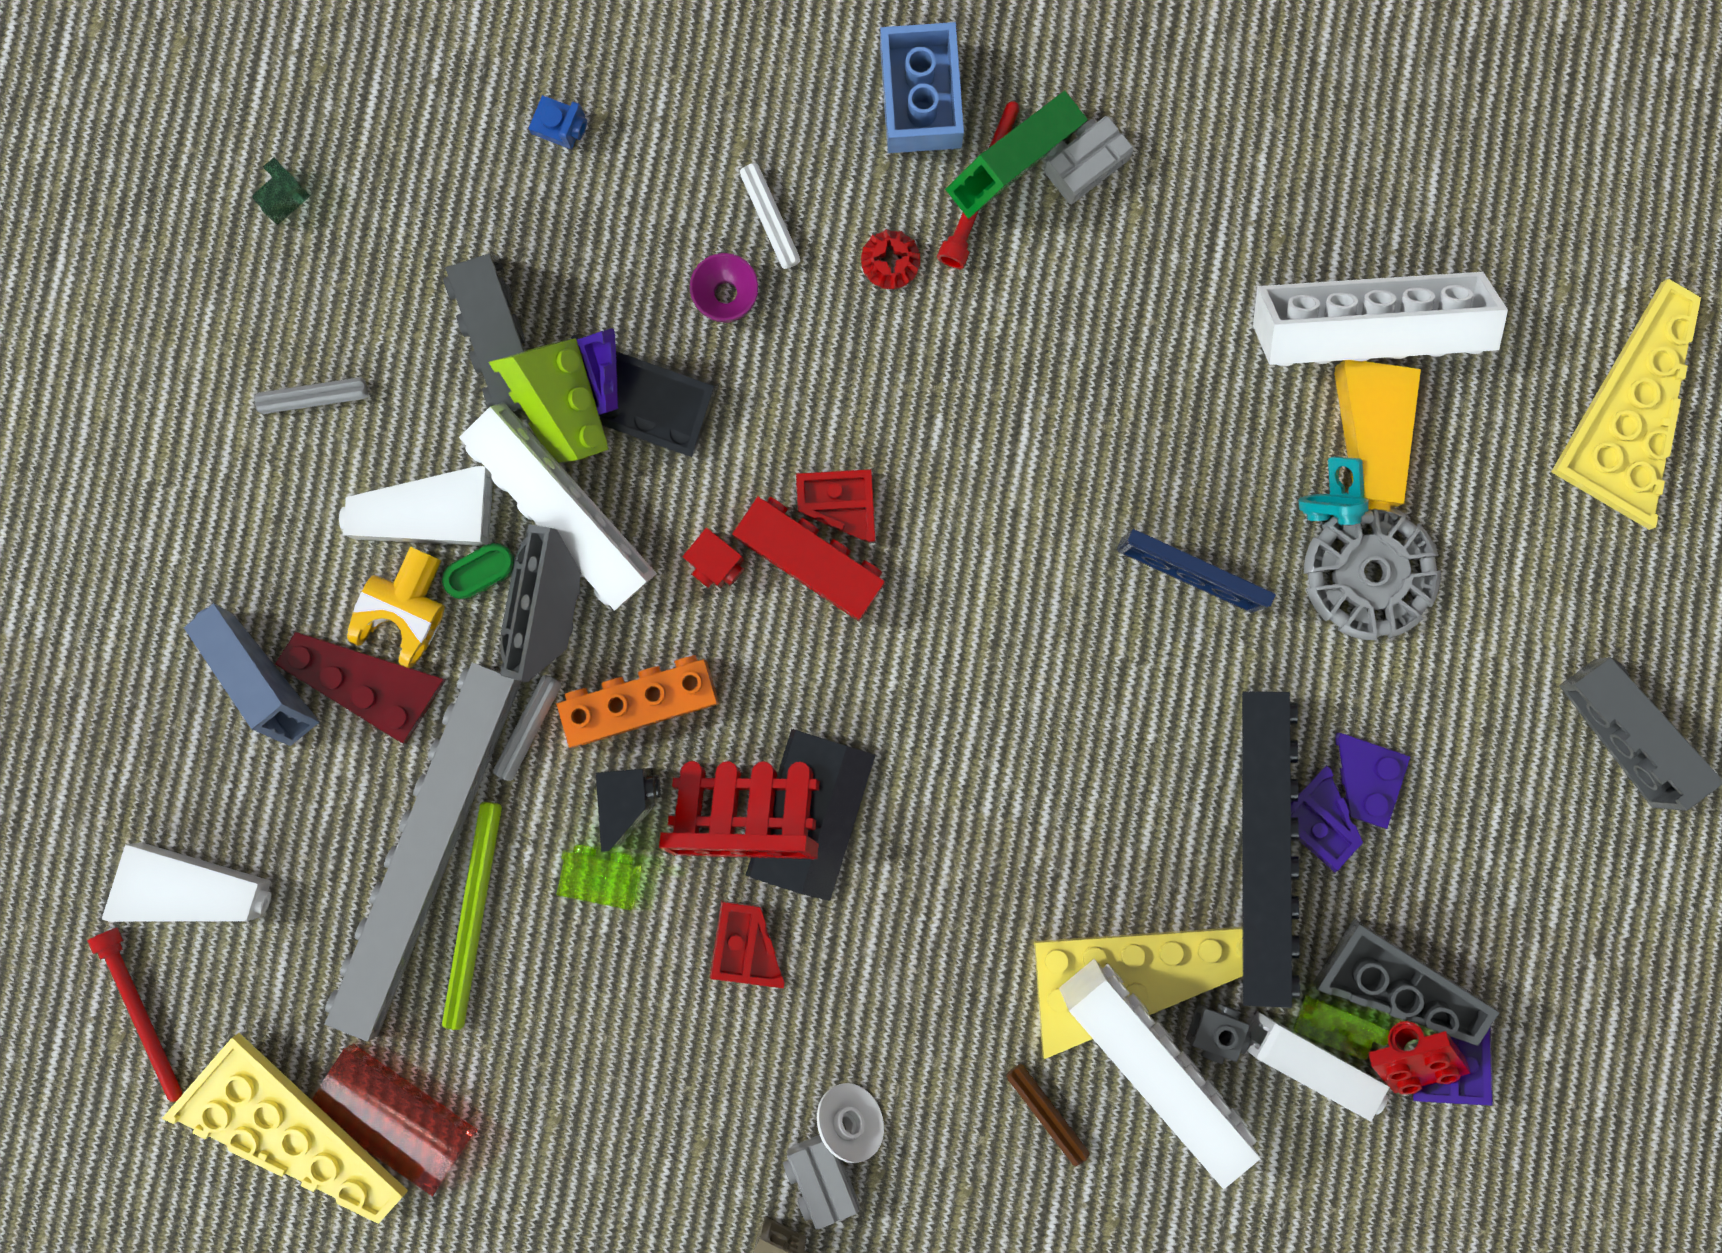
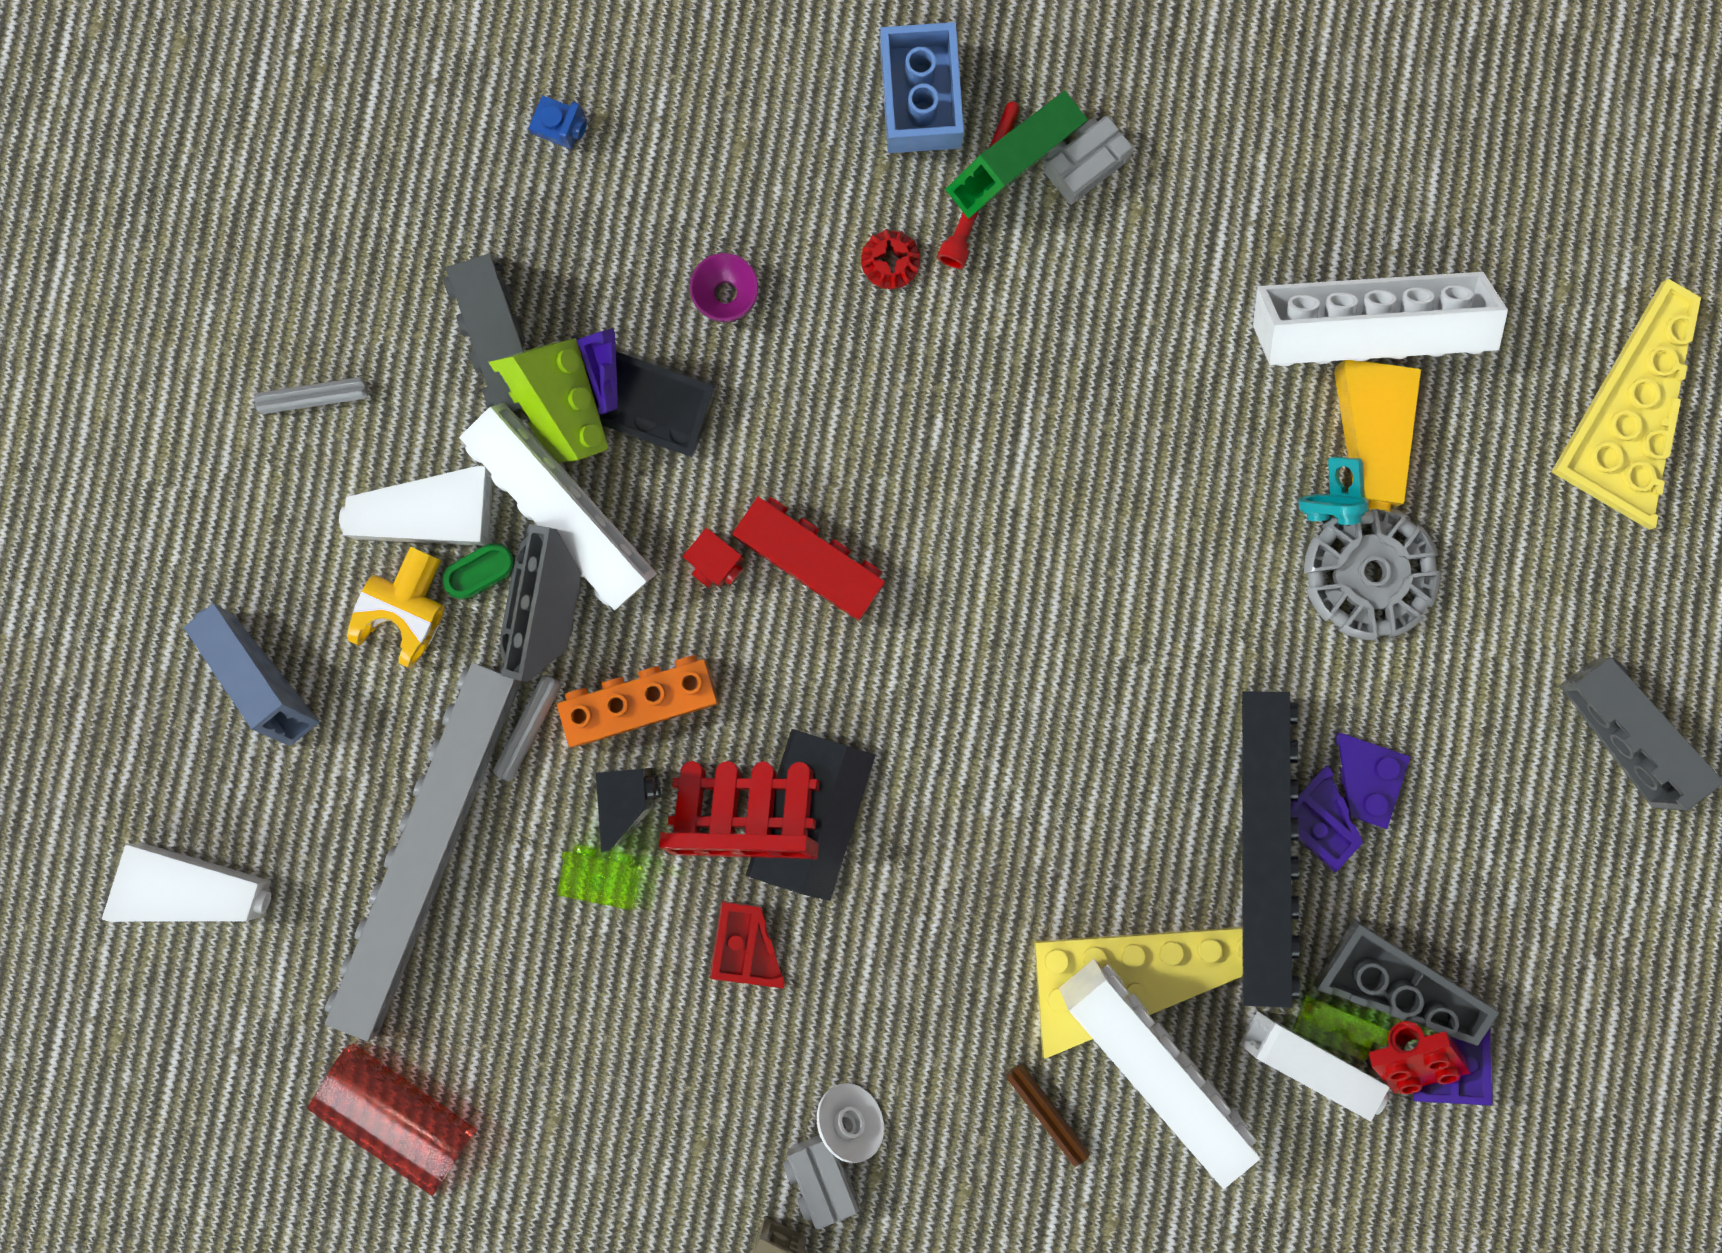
red piece [87,927,183,1102] -> none
light yellow wing [162,1033,408,1224] -> none
clear green panel [252,157,311,225] -> none
dark red wing [275,632,447,744] -> none
lime axle [442,802,502,1030] -> none
white axle [740,163,800,269] -> none
red wing [796,469,876,543] -> none
dark blue tile [1116,529,1276,613] -> none
dark grey brick [1186,1003,1251,1064] -> none

